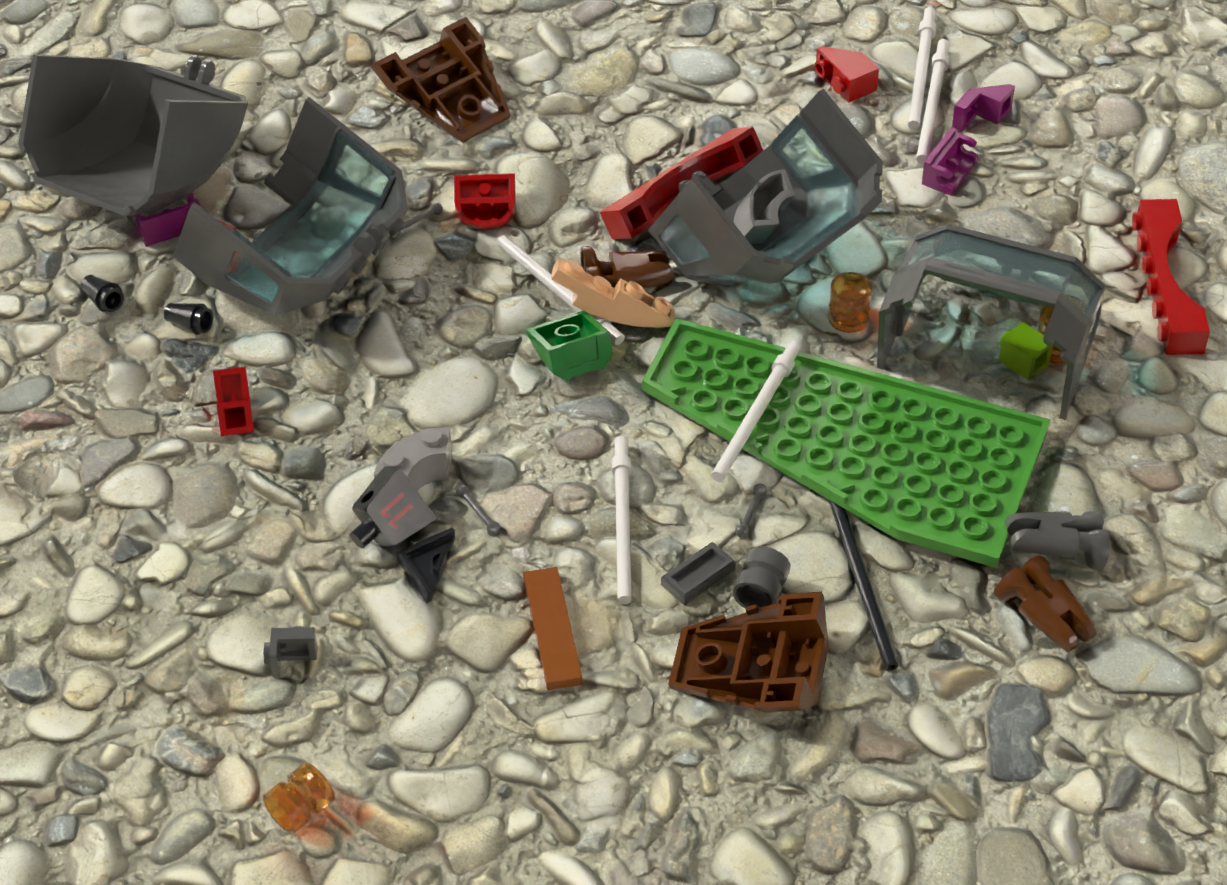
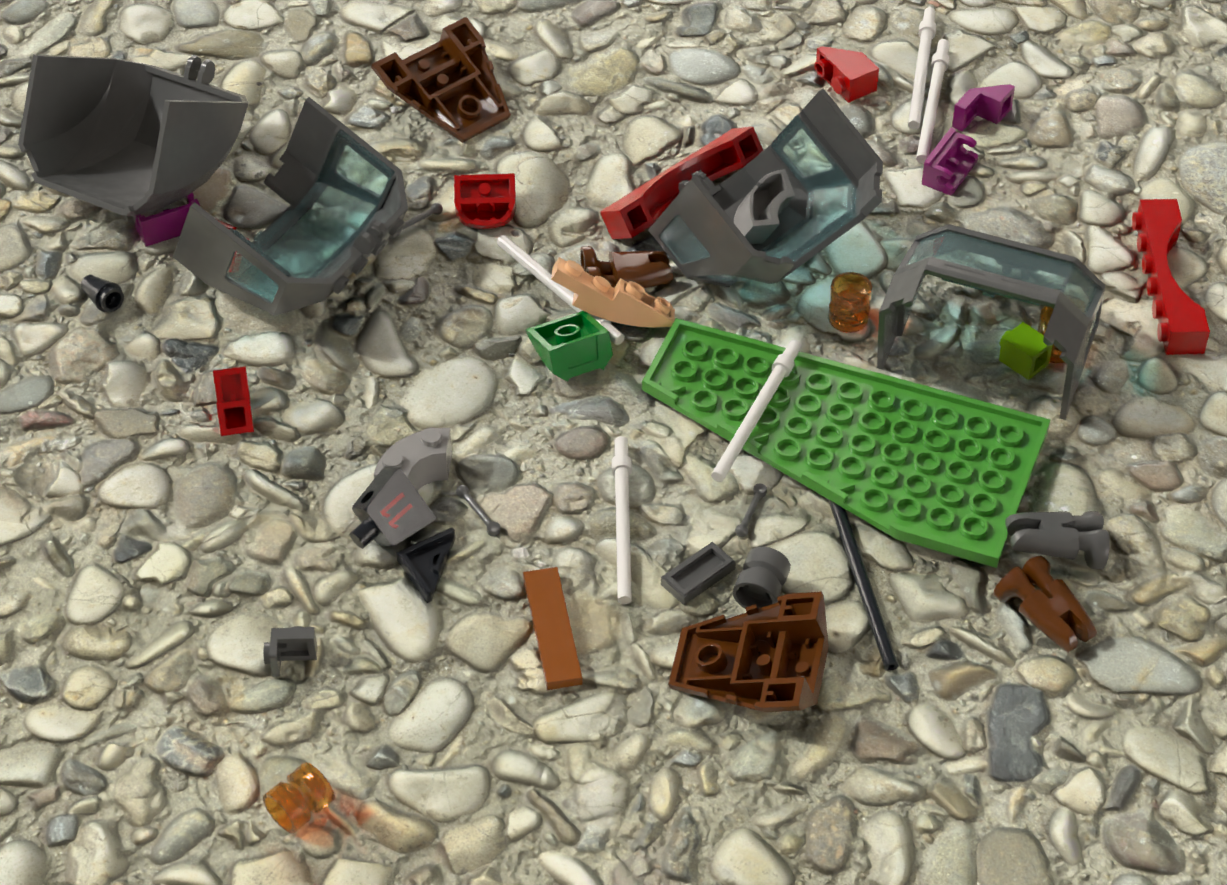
black cone [164,303,214,335] -> none

